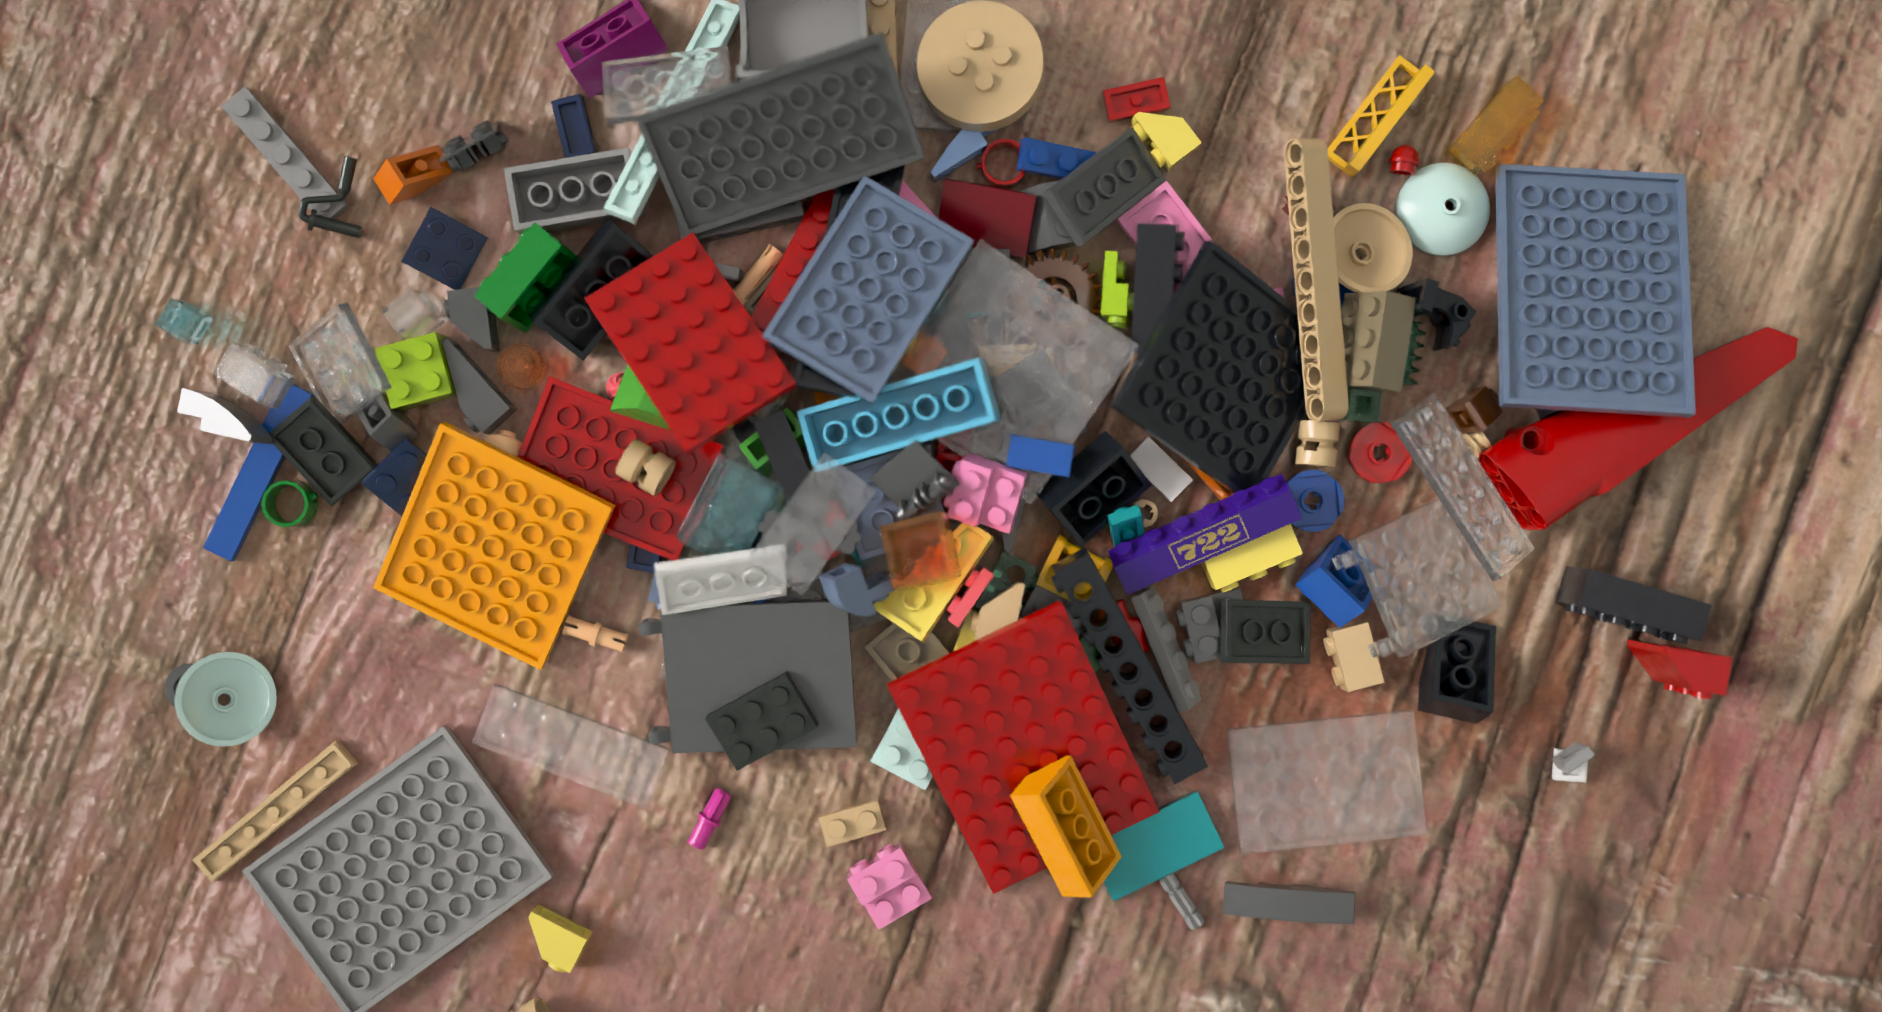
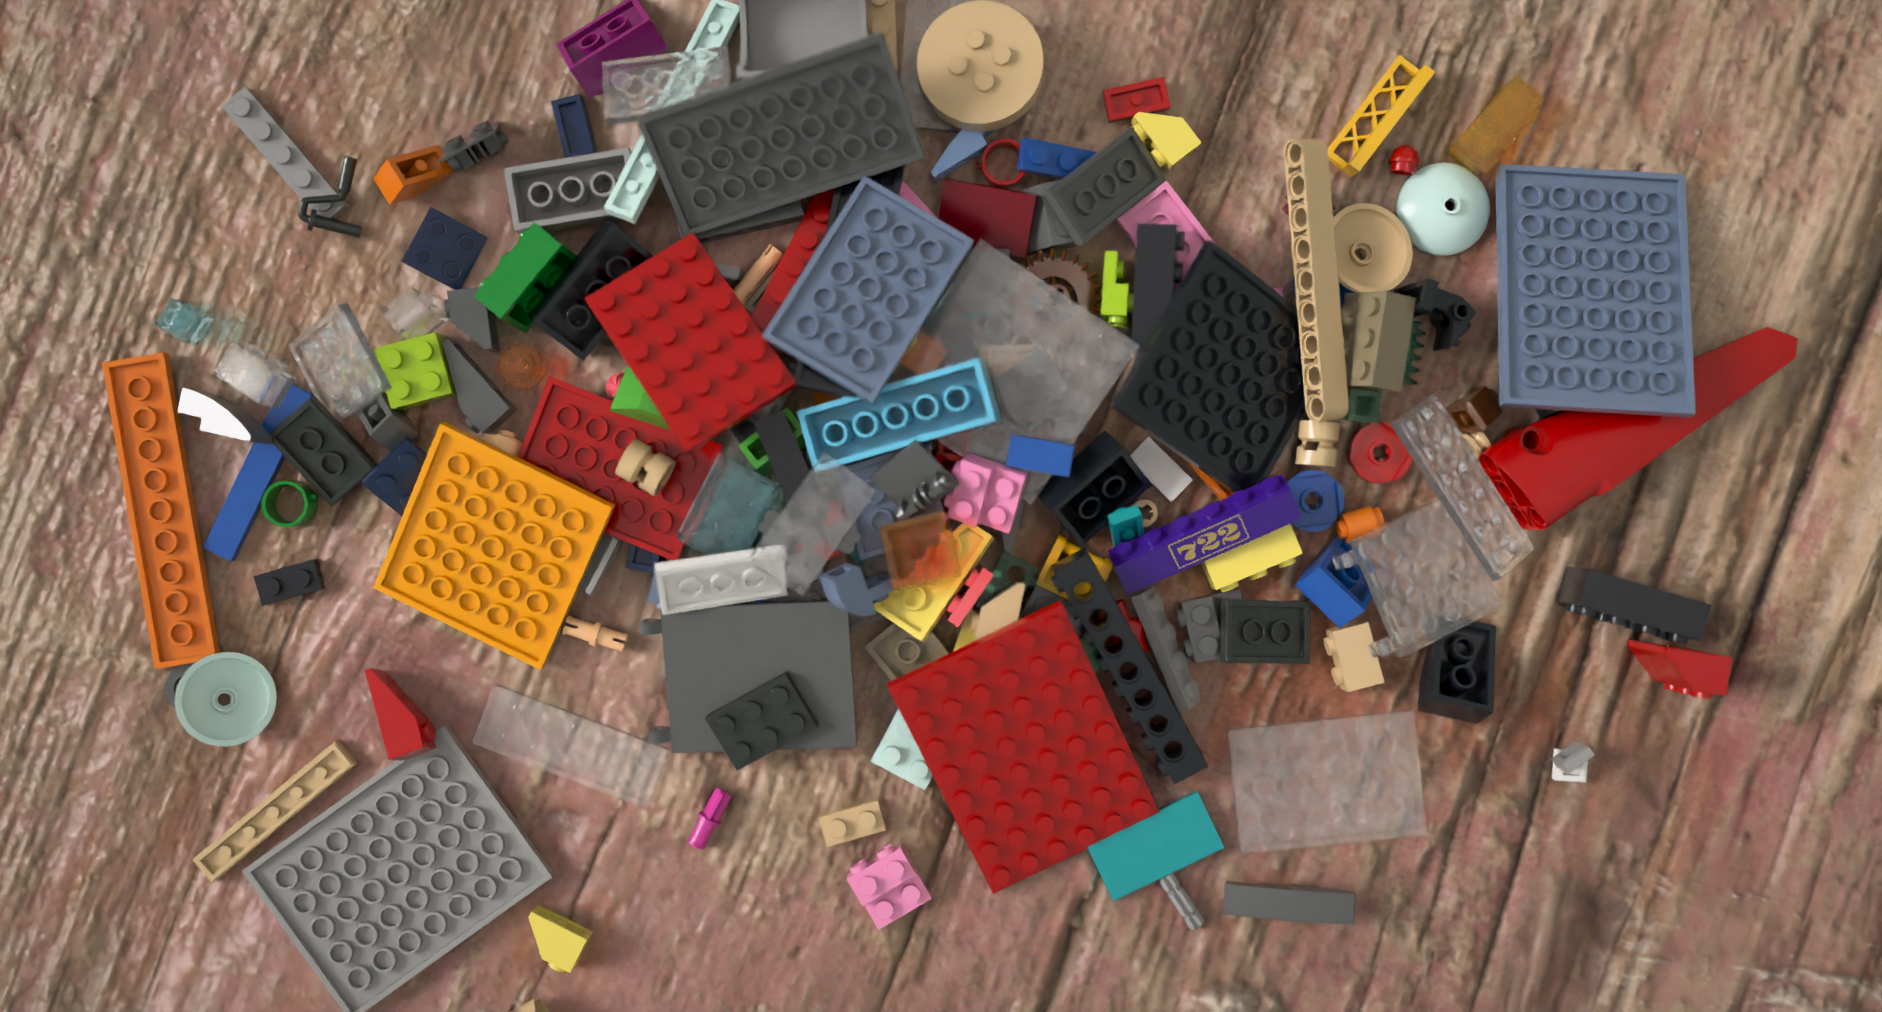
light orange slope [1010,756,1122,897] -> none
none -> orange plate [102,352,220,669]
none -> black plate [254,559,326,606]
none -> red slope [365,668,437,761]
none -> light grey panel [580,533,624,596]
none -> orange brick [1335,506,1385,544]

